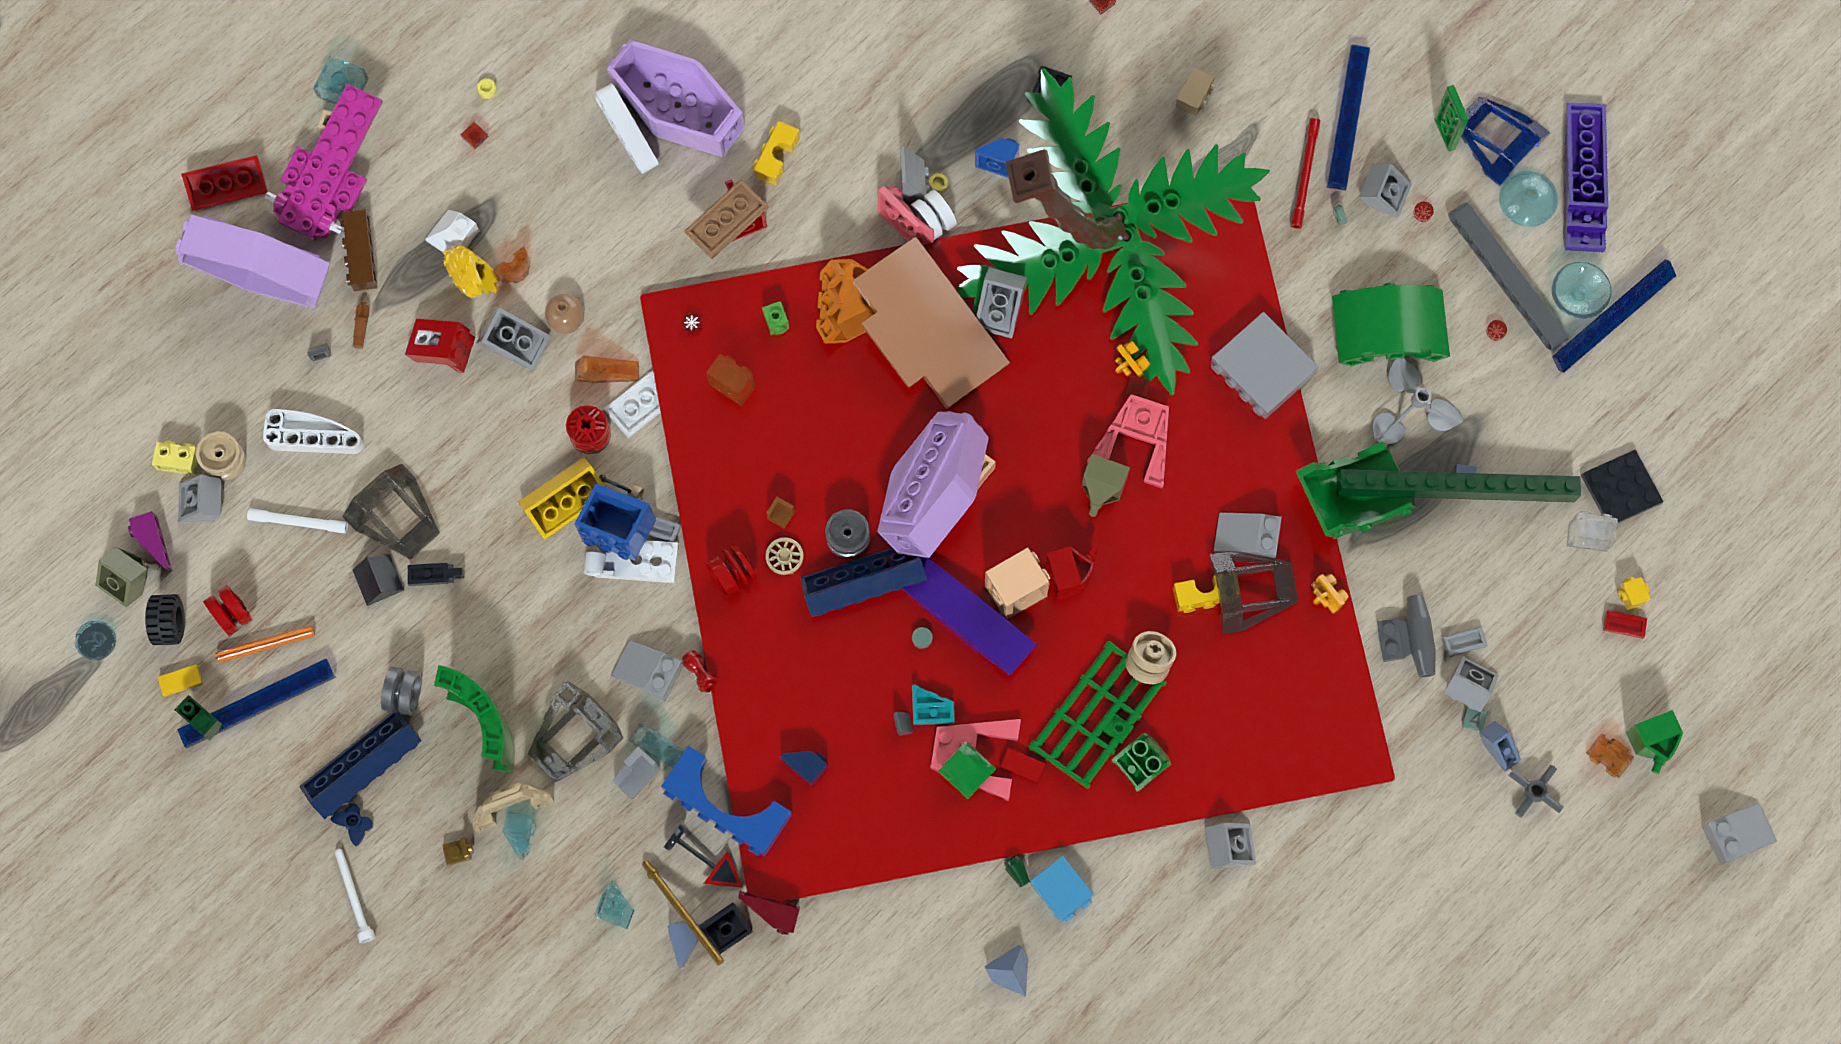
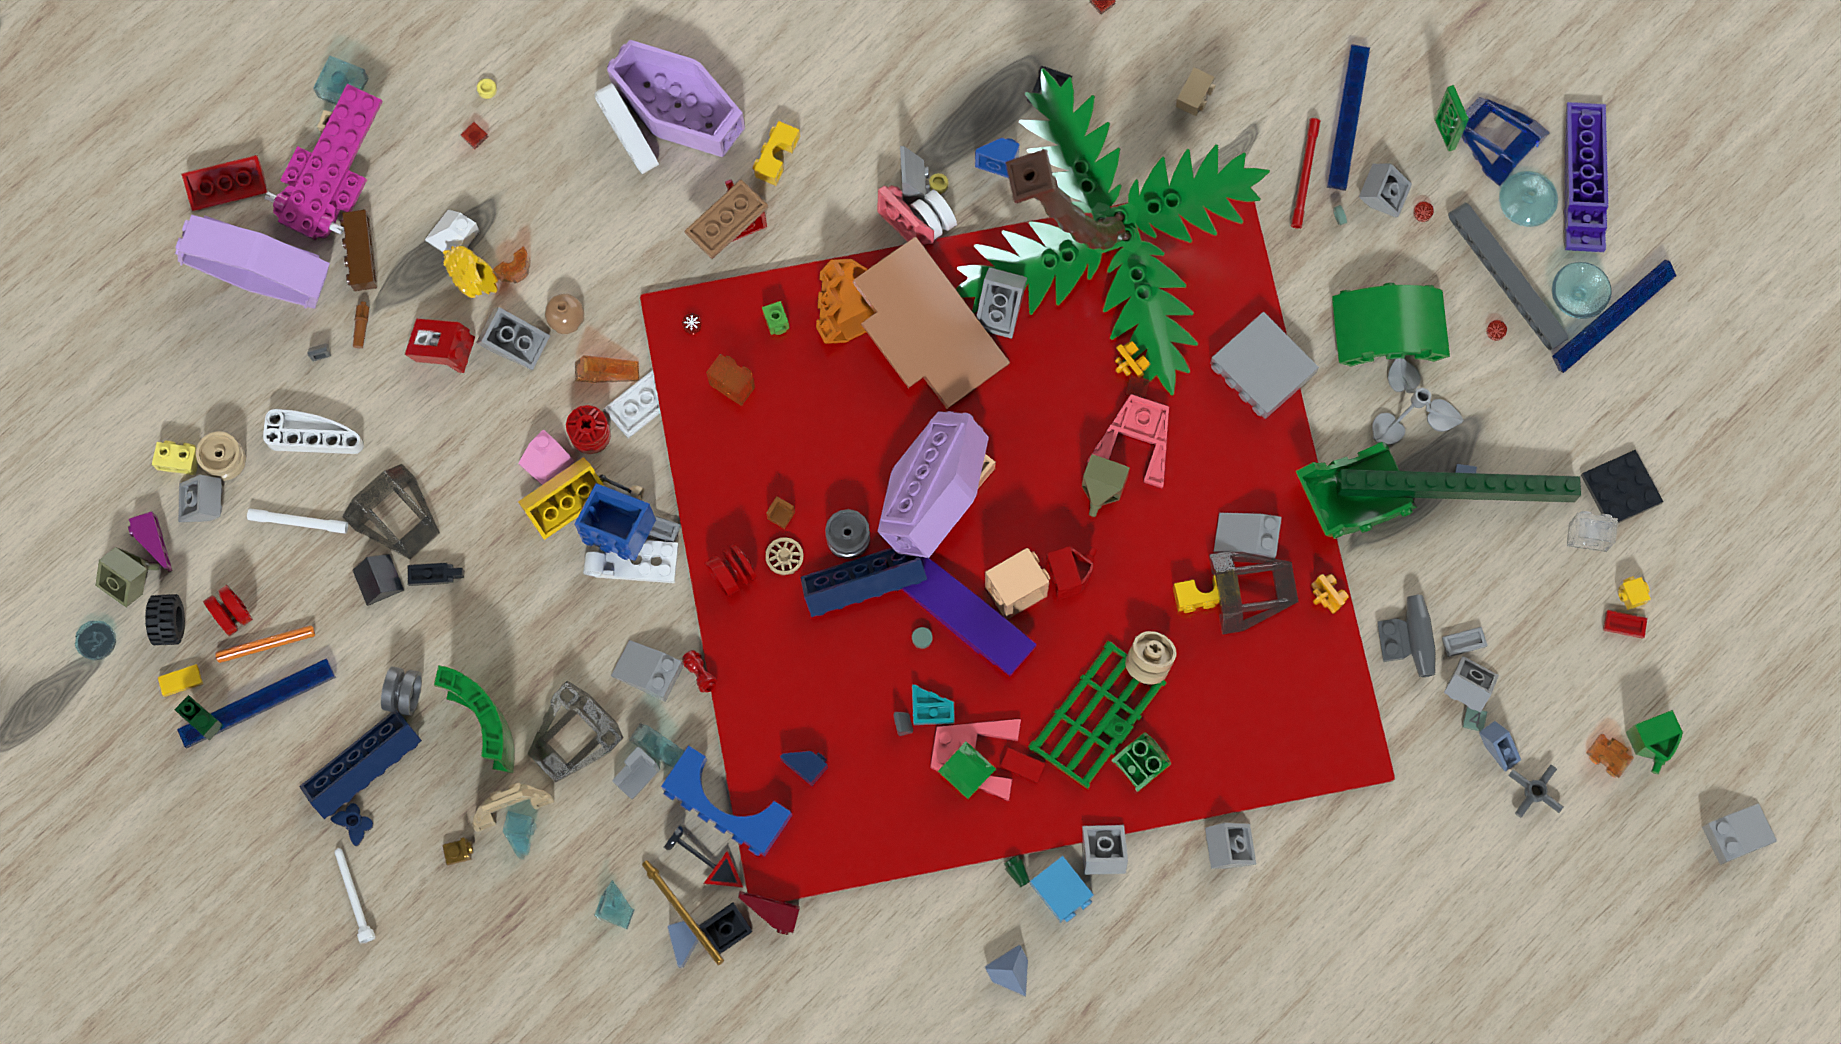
none -> bright pink slope [518,430,575,485]
none -> light grey slope [1082,825,1128,875]

